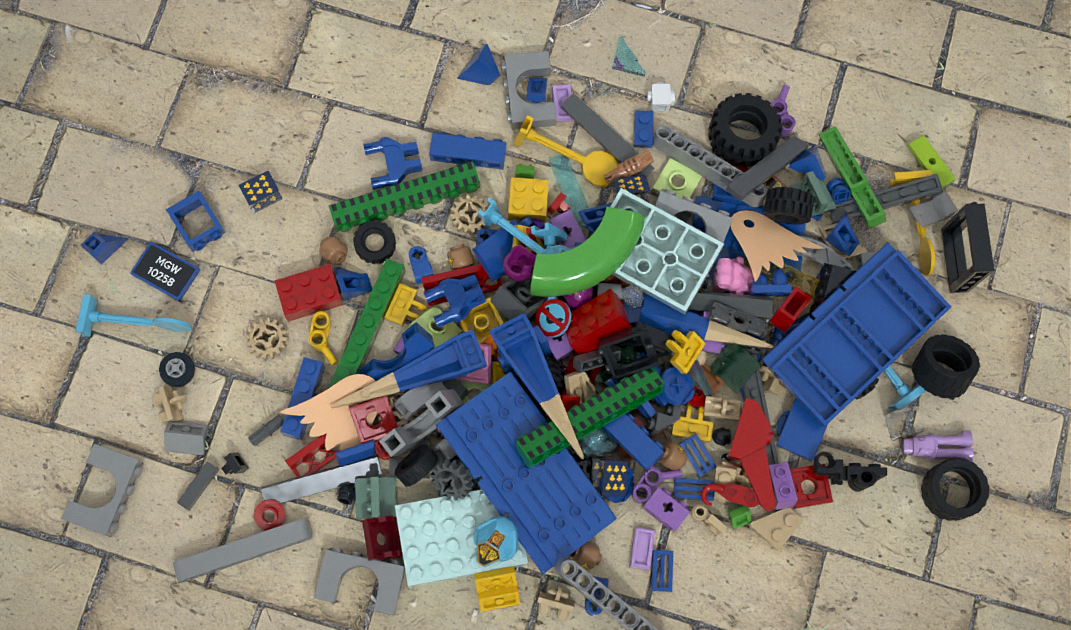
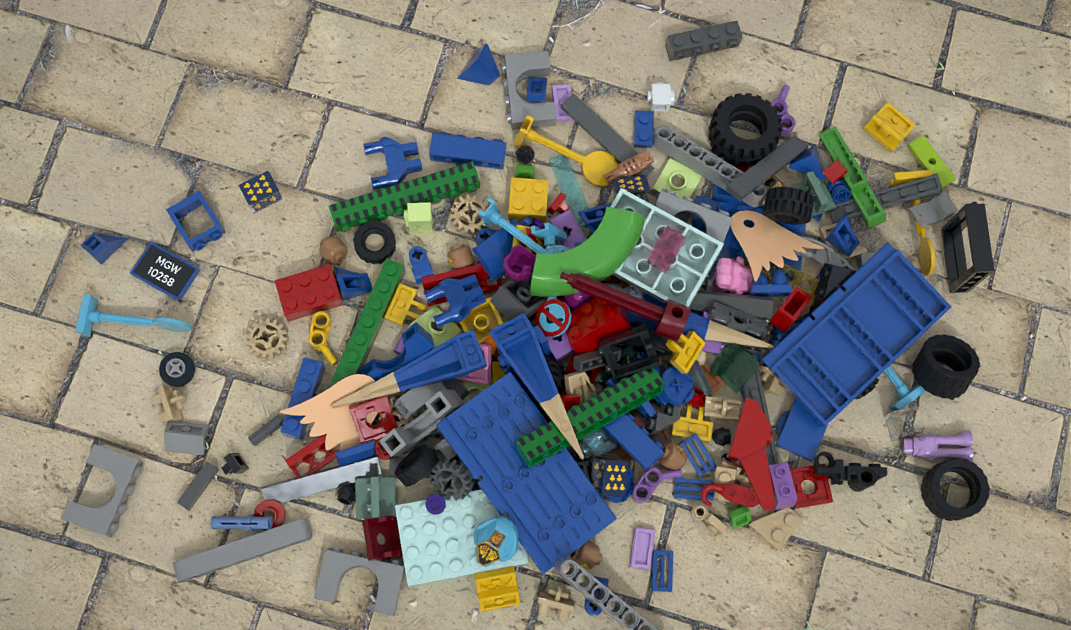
clear light blue tile [612,36,646,77] -> none
medium lavender brick [642,487,690,533] -> none
none -> medium blue pin [211,515,272,531]
none -> yellowish green brick [404,203,433,233]
none -> dark purple tile [425,494,446,515]
none -> black plate [516,146,534,164]
none -> dark red piece [560,272,691,342]
none -> clear pink hinge [647,226,686,274]
none -> dark grey brick [665,21,742,61]
none -> red slope [822,159,848,184]
none -> yellow plate [863,102,916,153]

